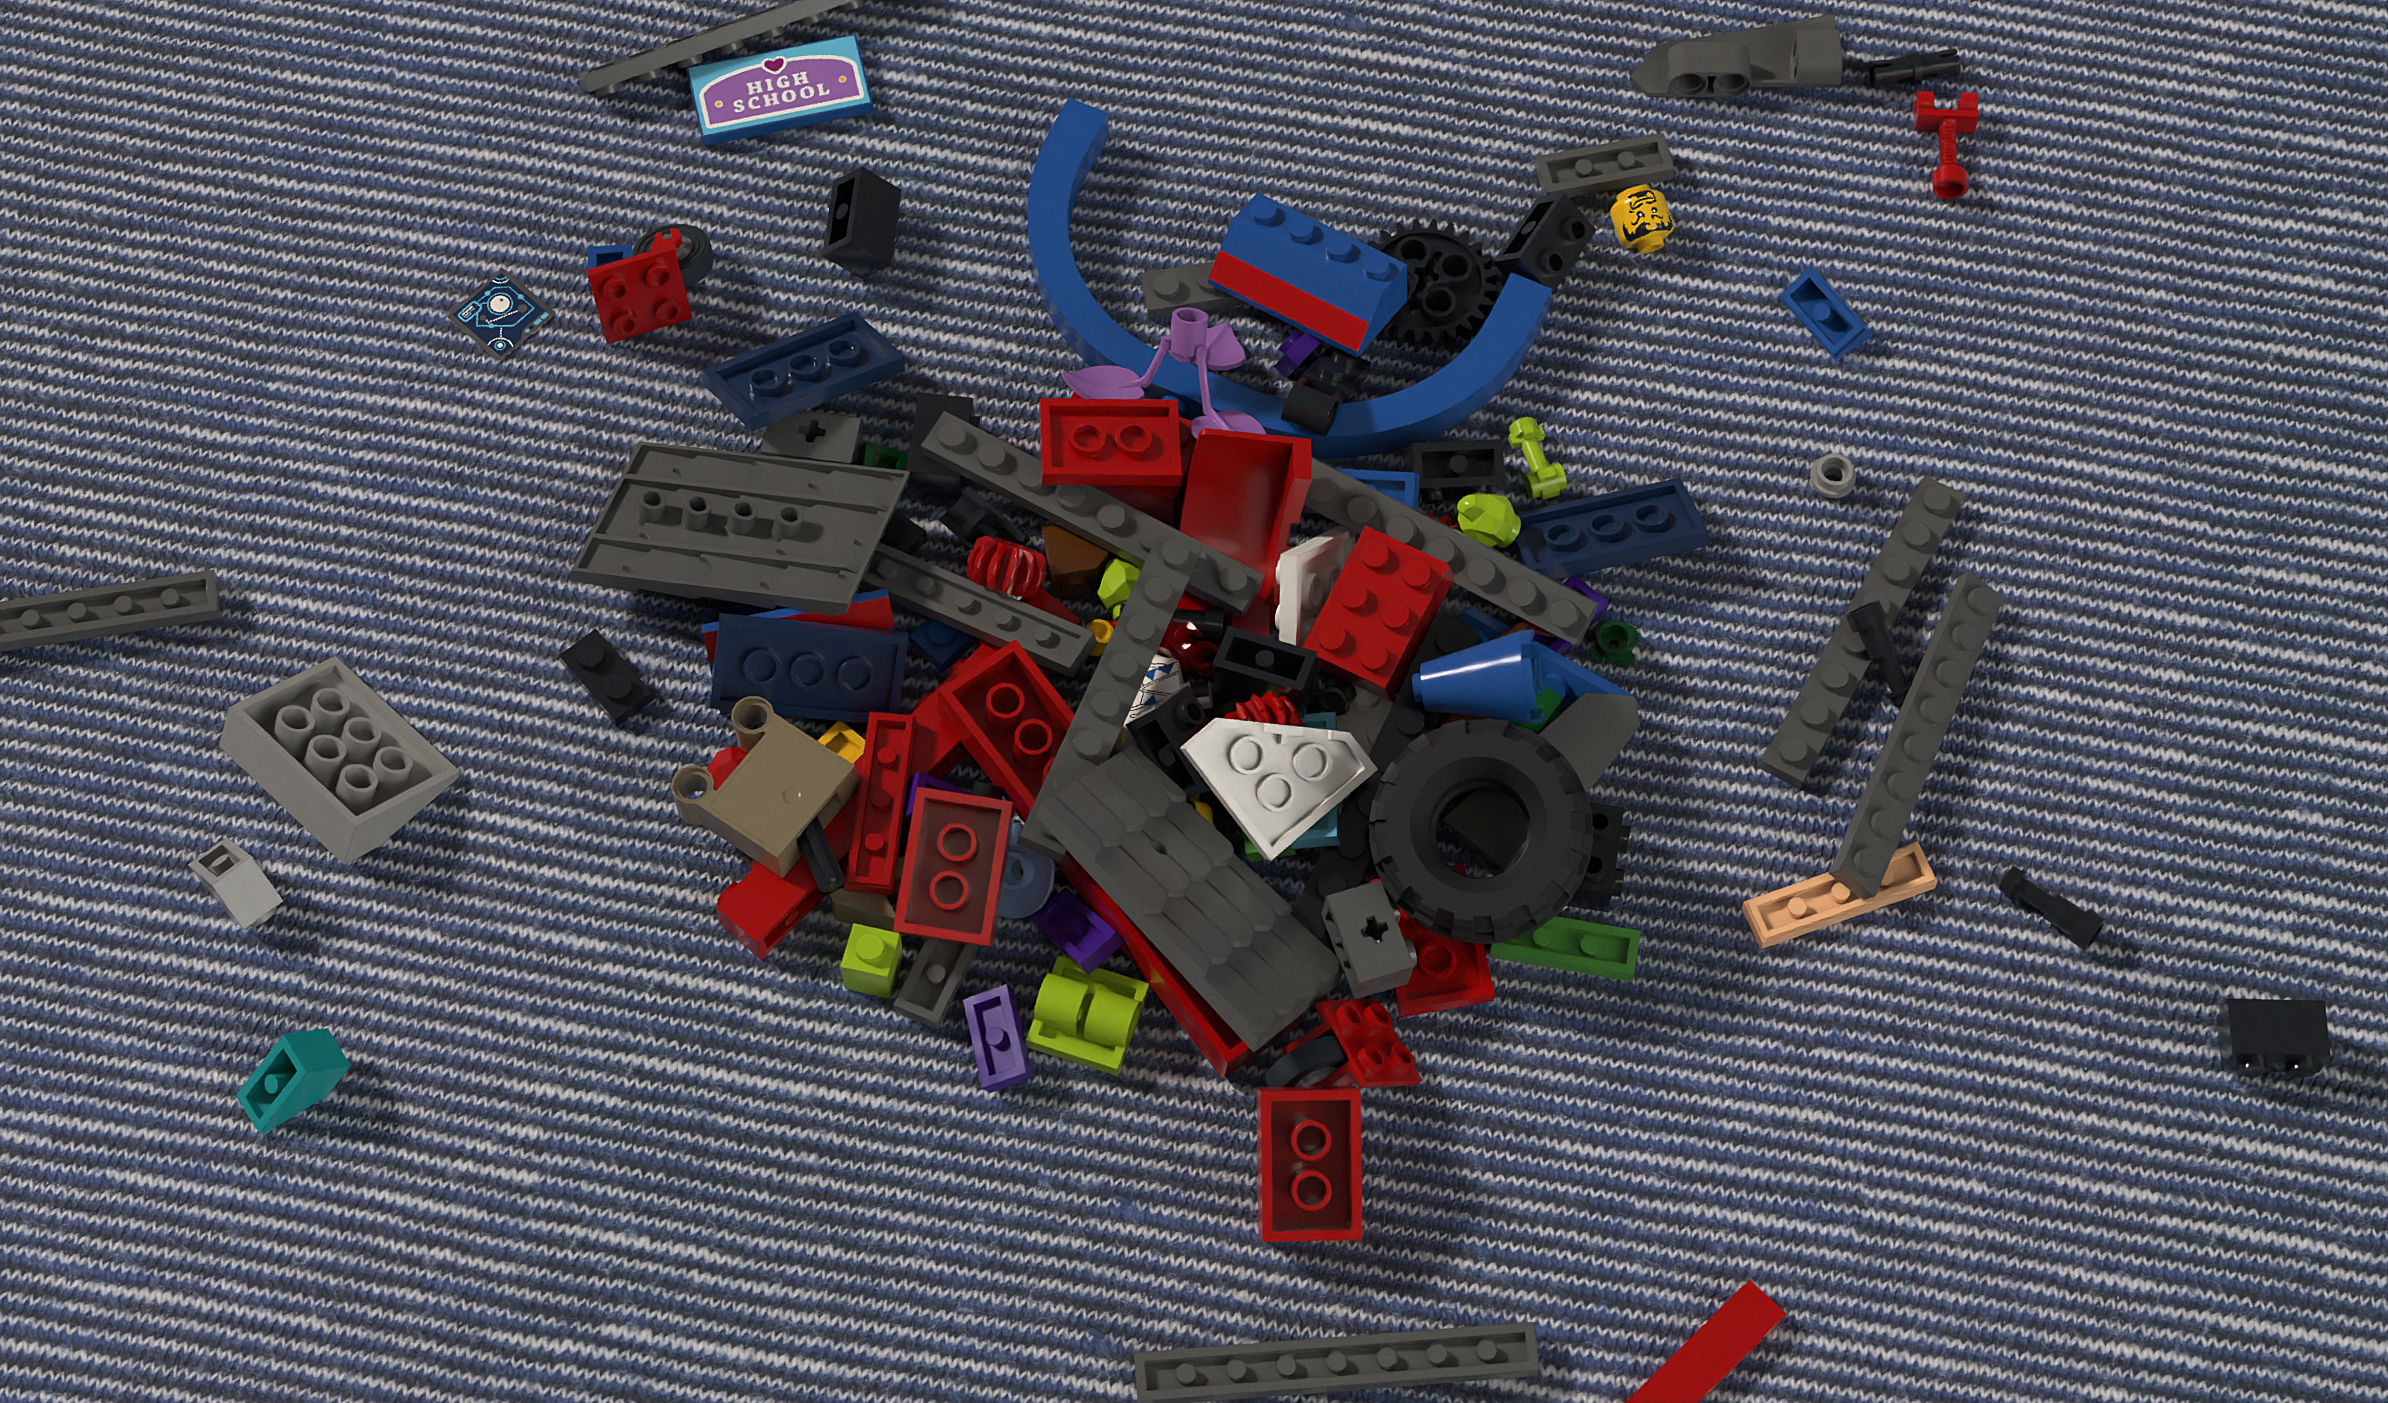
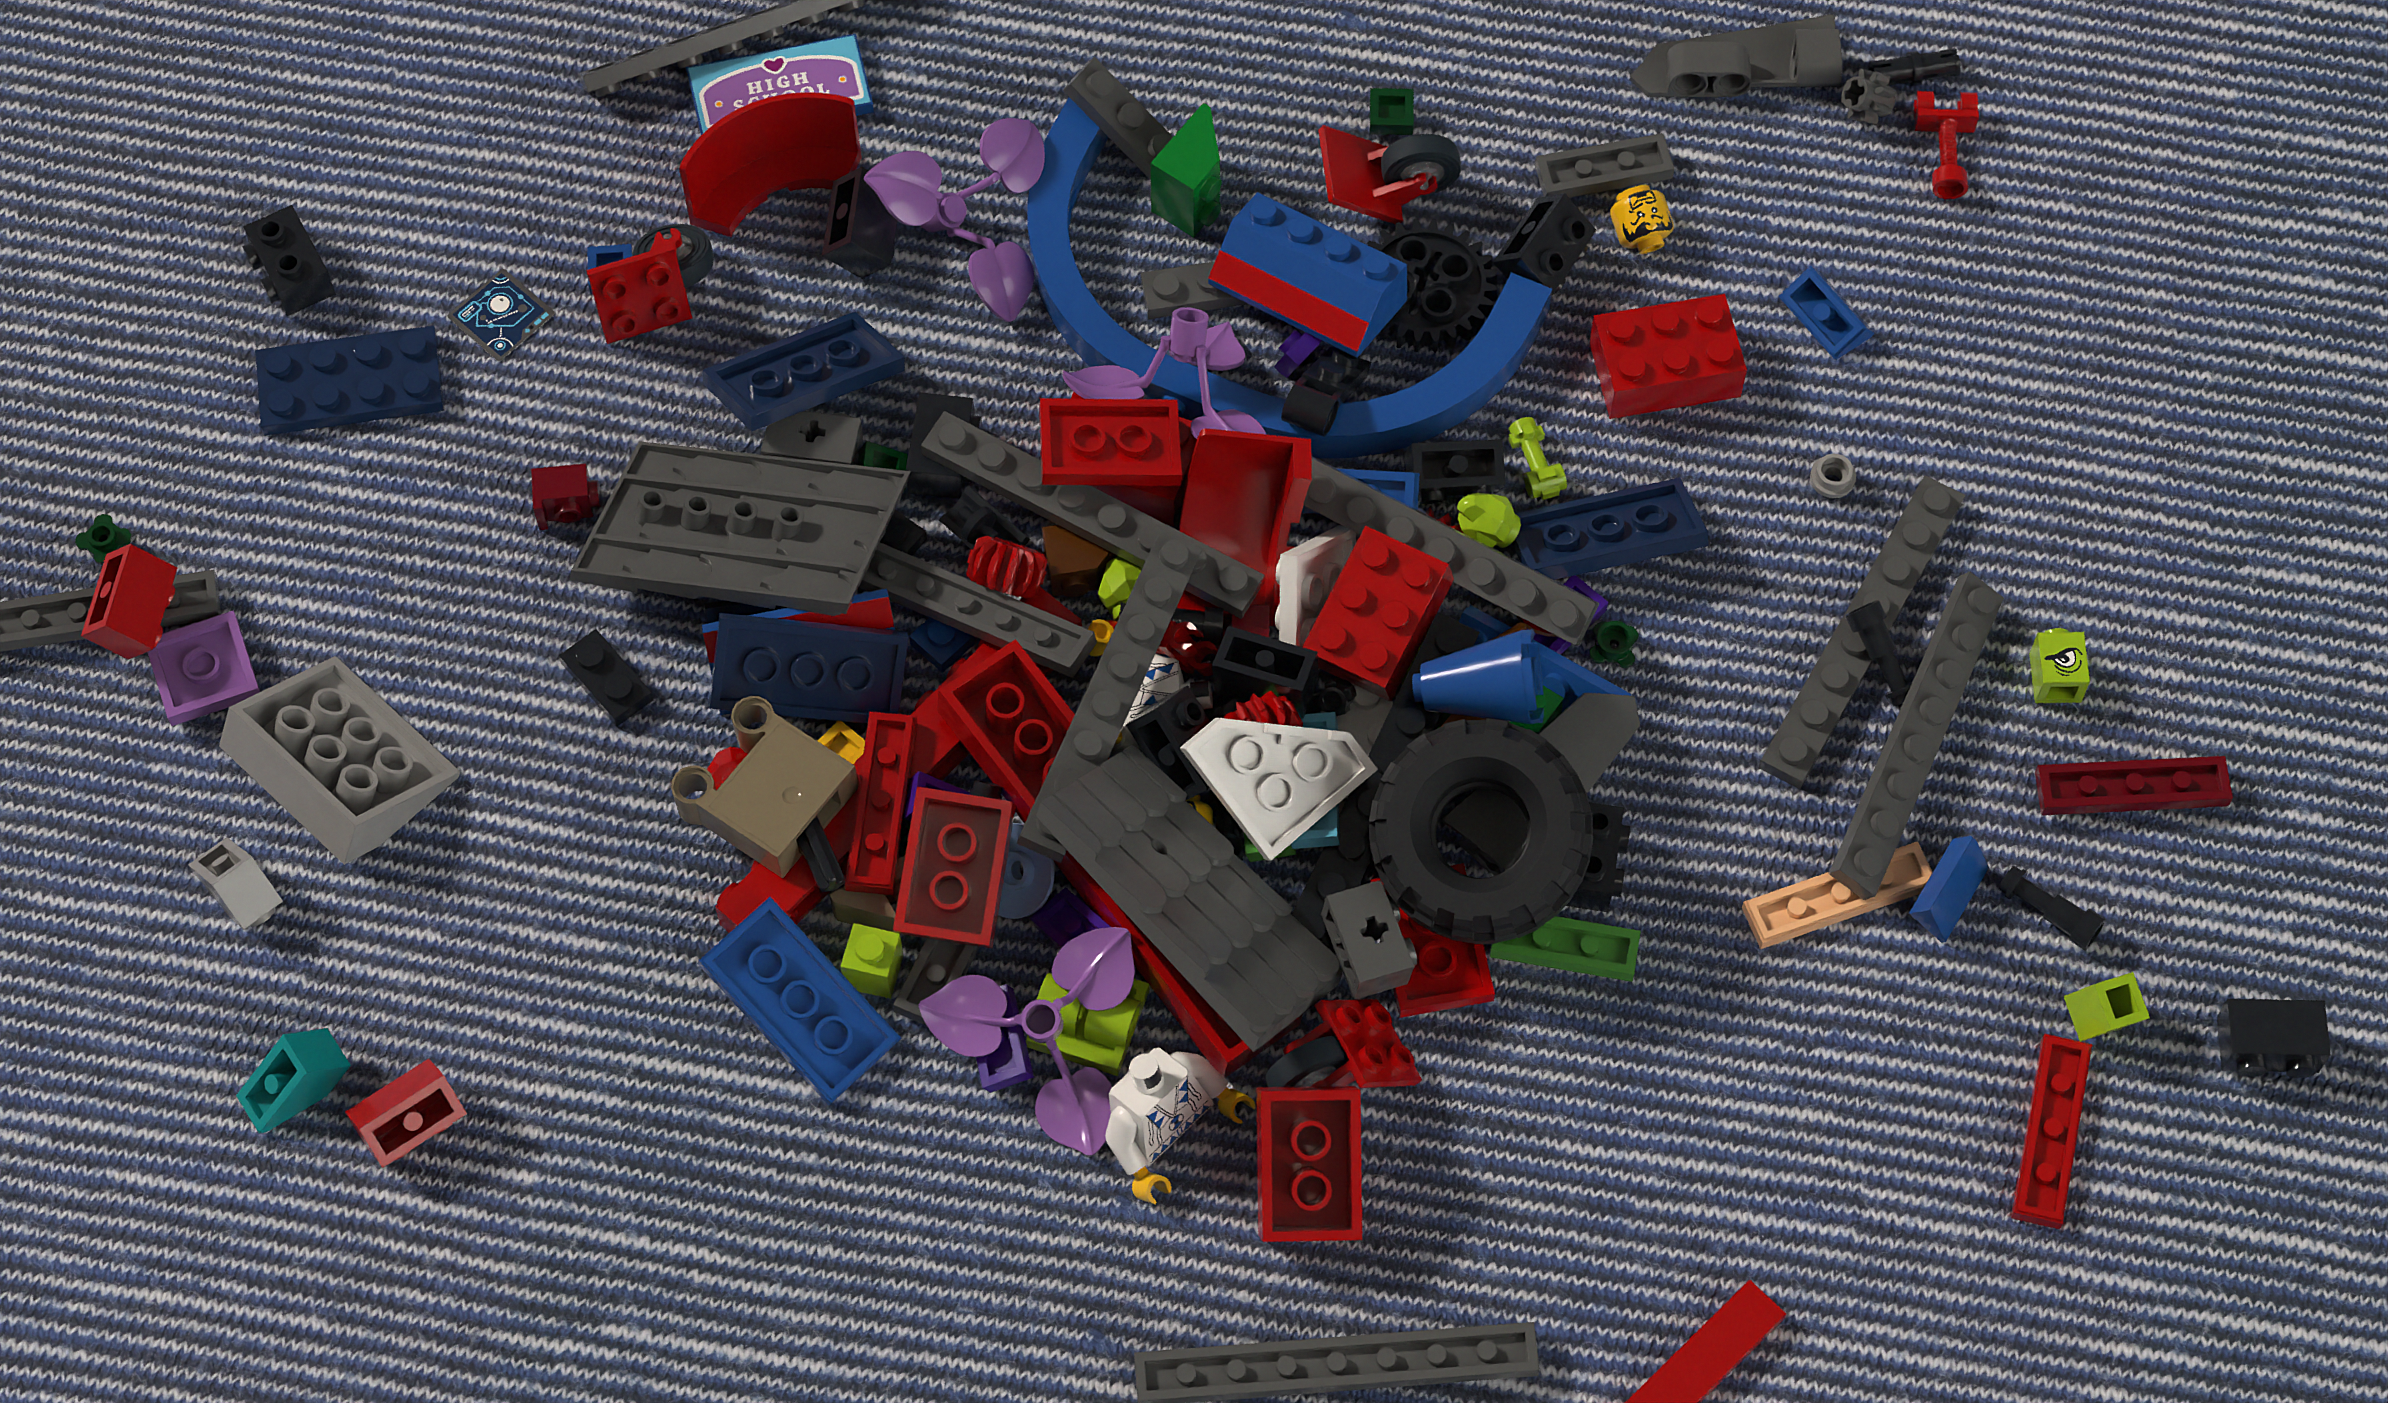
none -> dark green plate [75,514,132,565]
none -> red brick [81,544,178,660]
none -> medium lavender plate [147,610,261,726]
none -> black brick [242,205,336,316]
none -> dark blue plate [255,325,444,436]
none -> red brick [345,1059,467,1168]
none -> dark red brick [531,463,601,530]
none -> red panel [679,92,862,237]
none -> blue tile [697,897,902,1105]
none -> medium lavender plant [863,118,1045,322]
none -> medium lavender plant [919,927,1135,1156]
none -> dark grey plate [1063,56,1173,180]
none -> white torso [1105,1047,1256,1204]
none -> green slope [1150,103,1222,238]
none -> red plate [1318,125,1461,224]
none -> dark green plate [1369,88,1414,135]
none -> red brick [1589,294,1747,419]
none -> dark grey gear [1841,68,1897,125]
none -> blue slope [1909,836,1989,943]
none -> red tile [2011,1034,2092,1230]
none -> lime brick [2029,628,2090,703]
none -> dark red plate [2035,756,2233,816]
none -> lime brick [2063,972,2150,1042]

